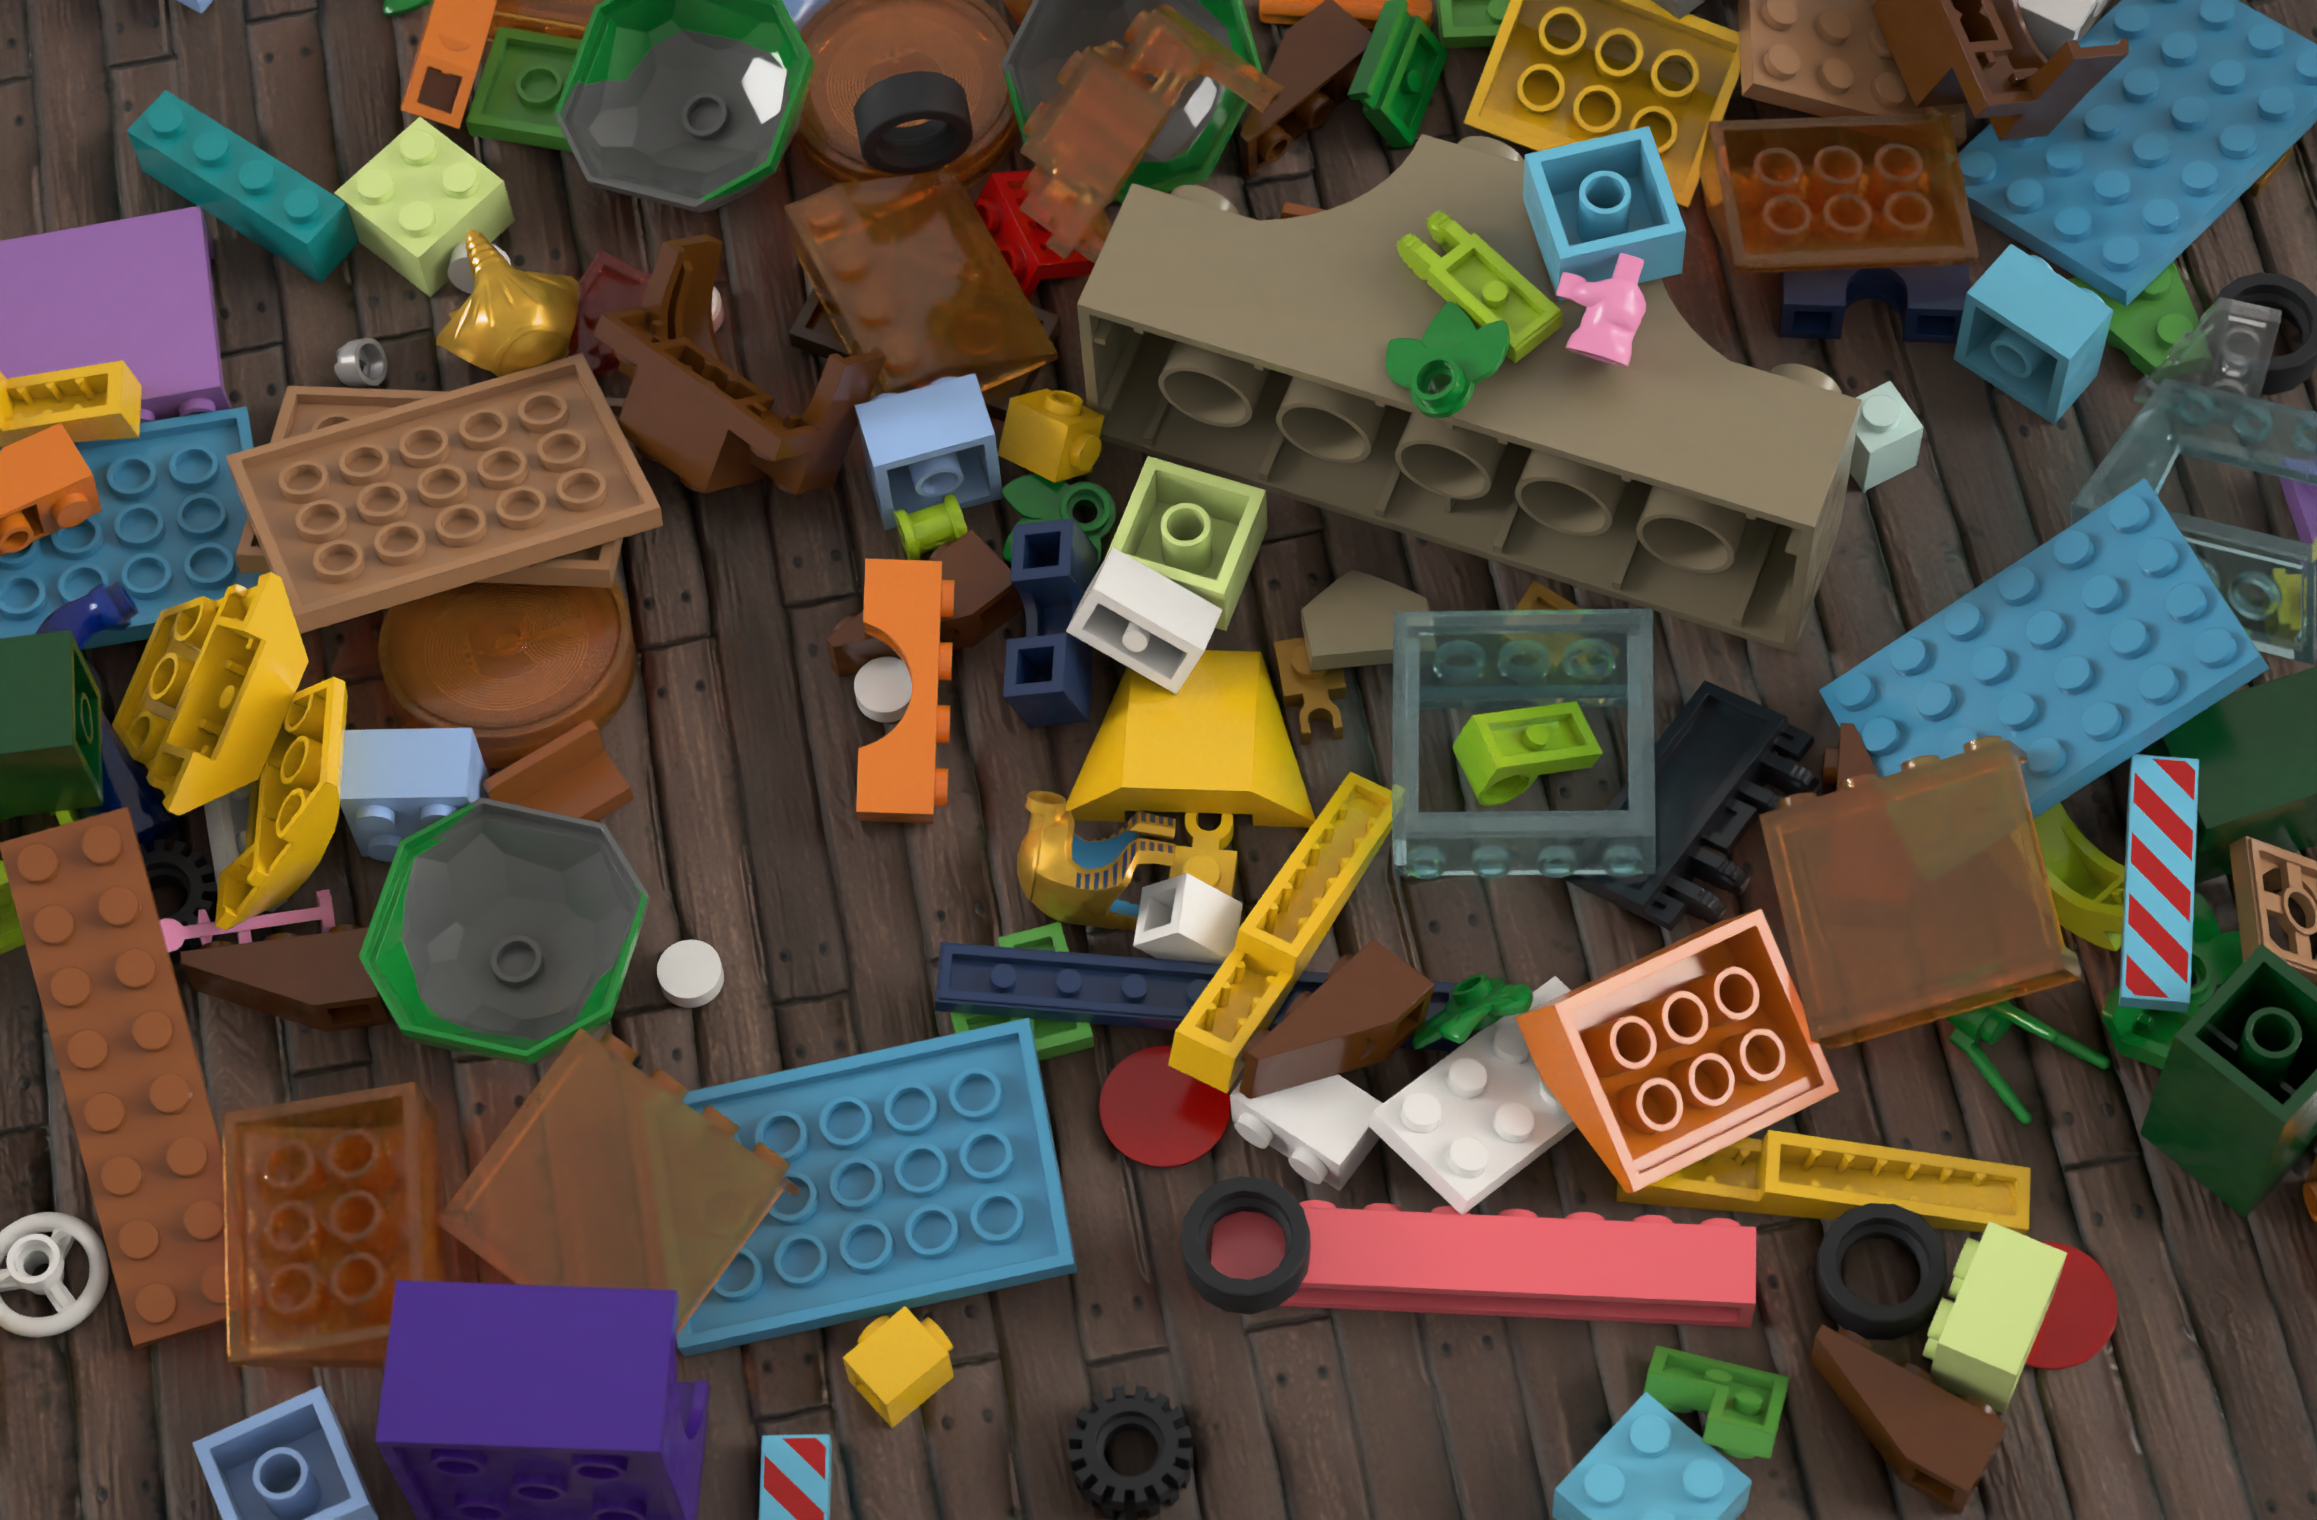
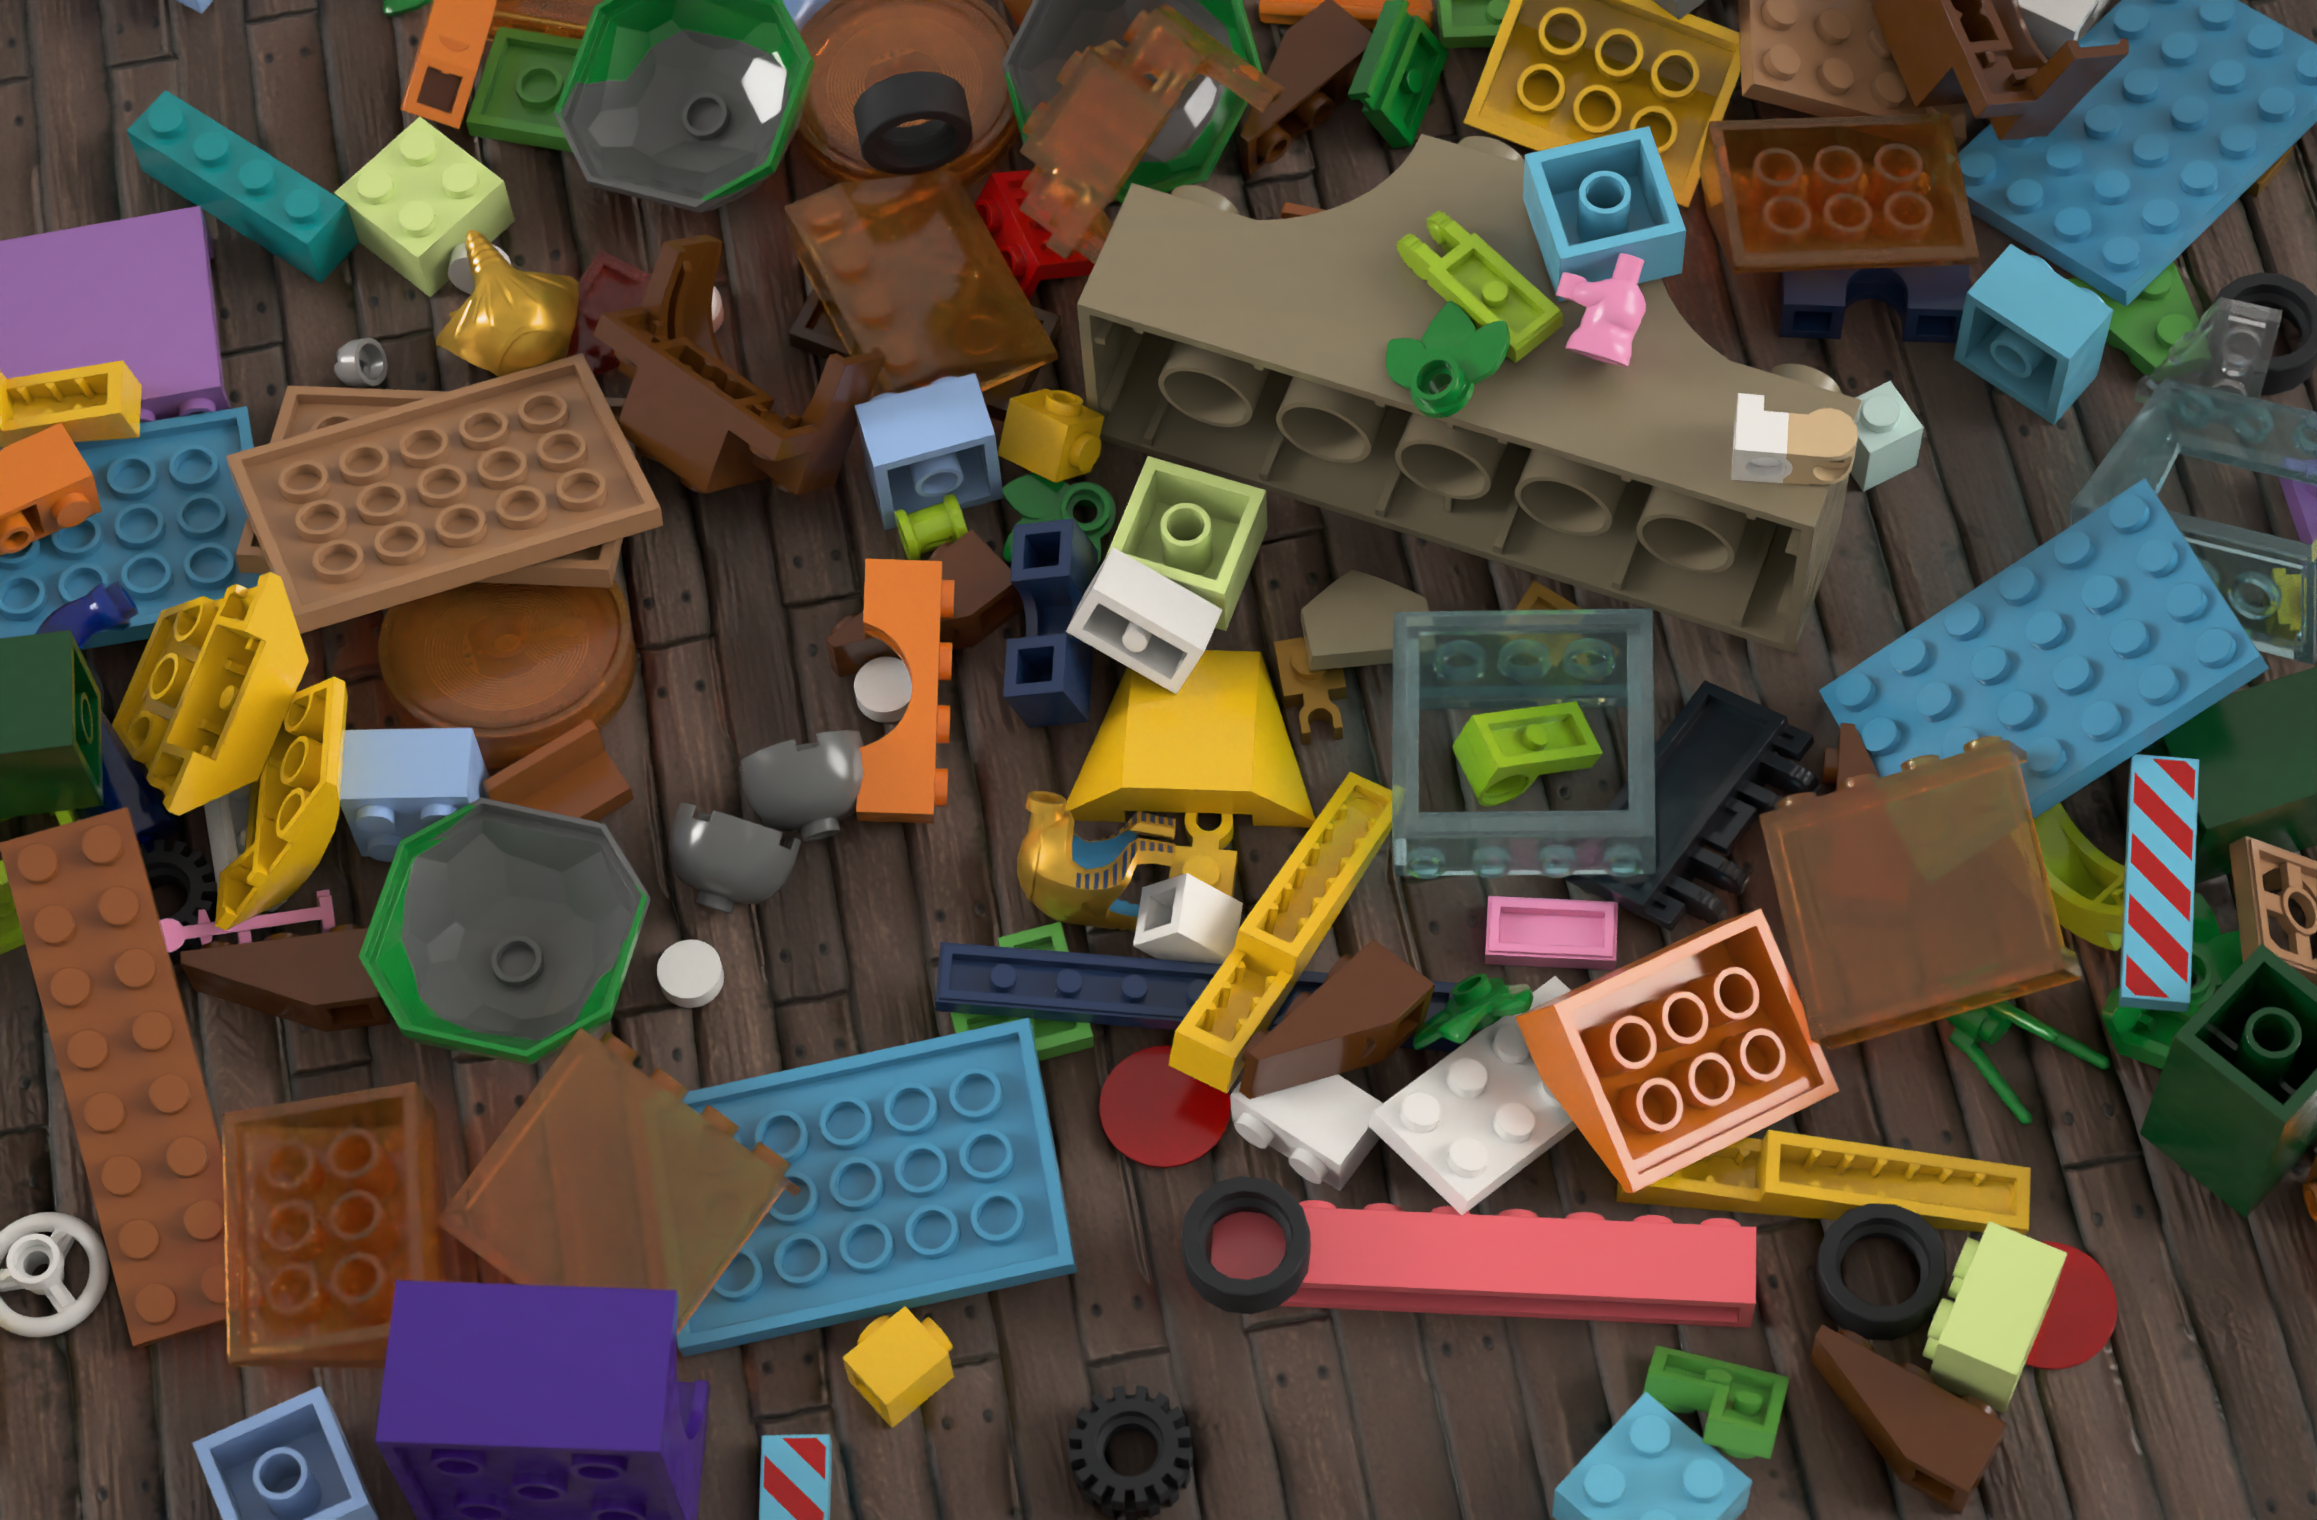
none -> dark grey cylinder [668,802,801,914]
none -> dark grey cylinder [739,730,864,841]
none -> bright pink tile [1485,896,1618,970]
none -> leg [1731,393,1858,485]

